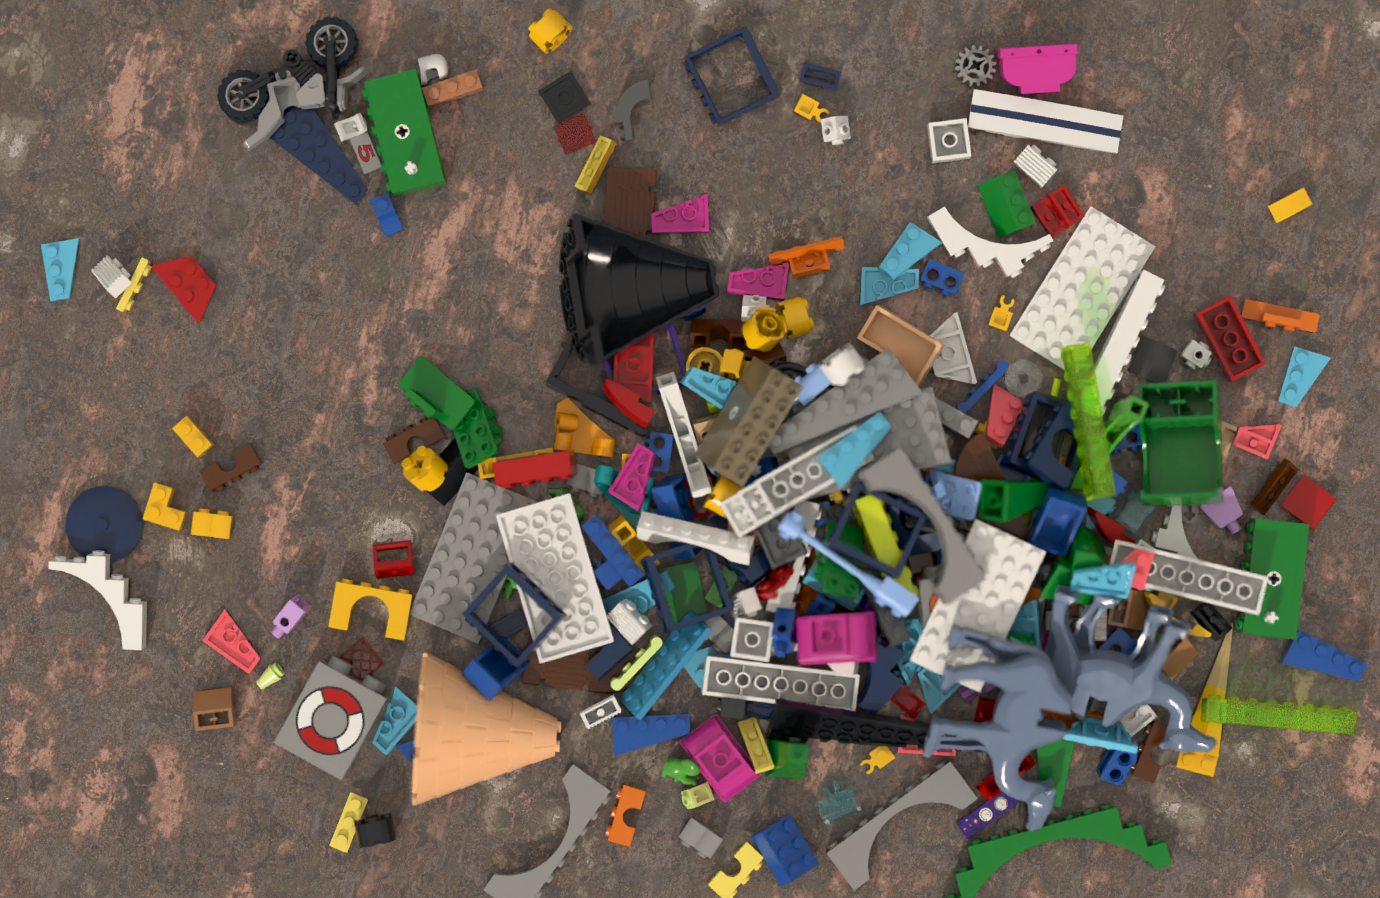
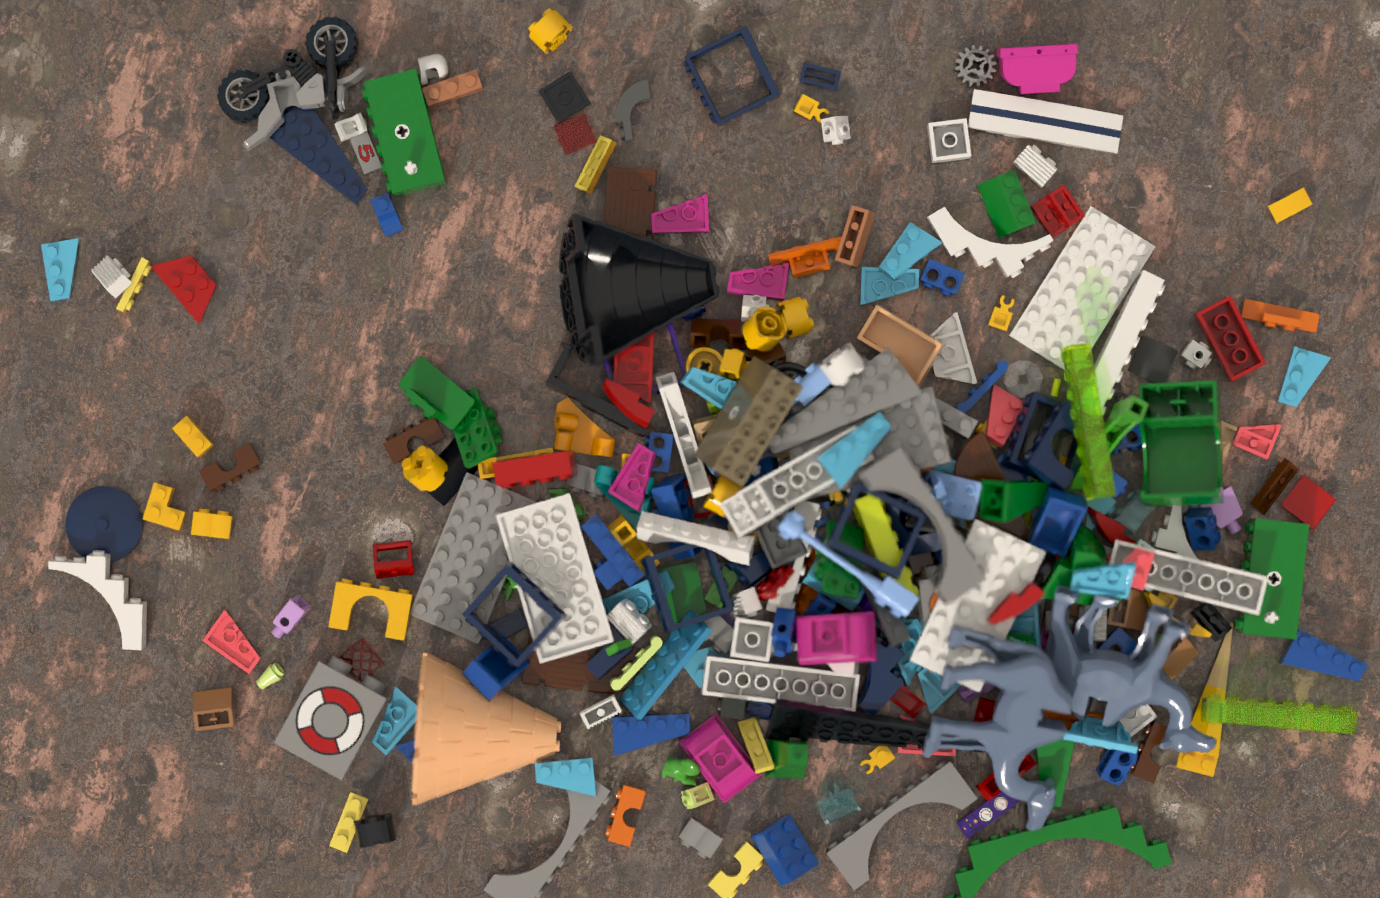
none -> medium azure wing [535,757,596,796]
none -> bright green tile [605,638,632,656]
none -> nougat brick [835,205,876,268]
none -> red slope [985,581,1045,624]
none -> blue brick [1185,507,1221,551]

